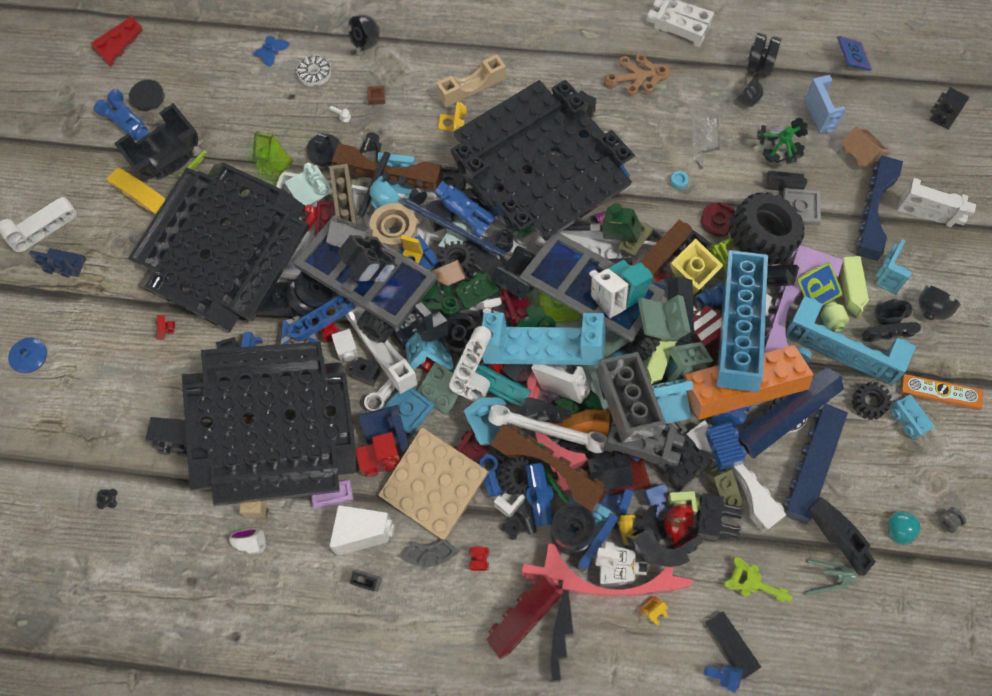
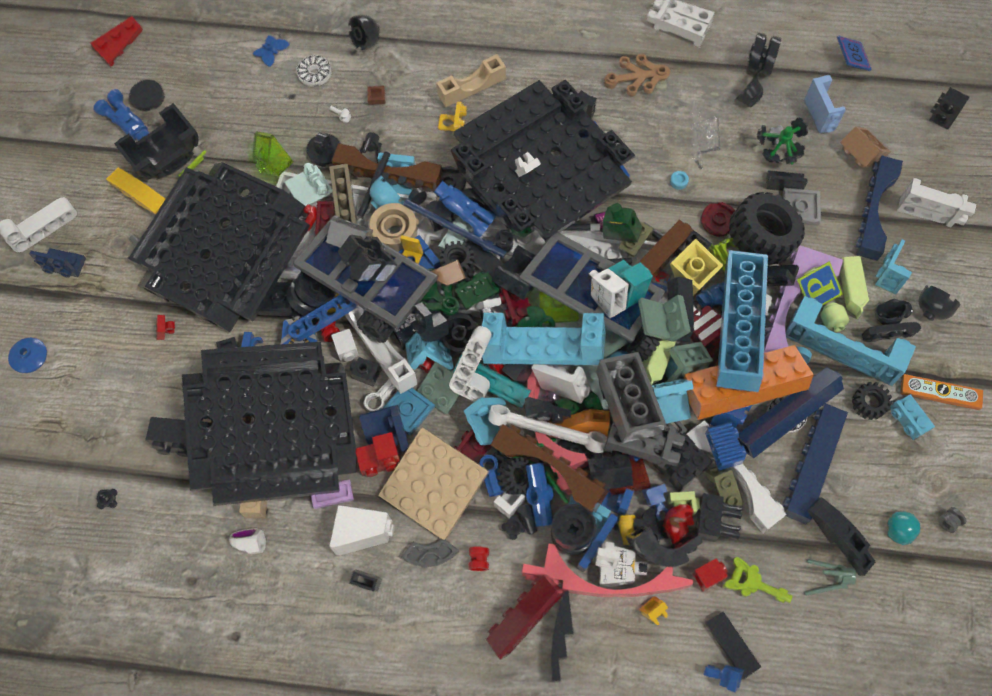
none -> white tile [515,152,541,177]
none -> red brick [692,558,728,592]

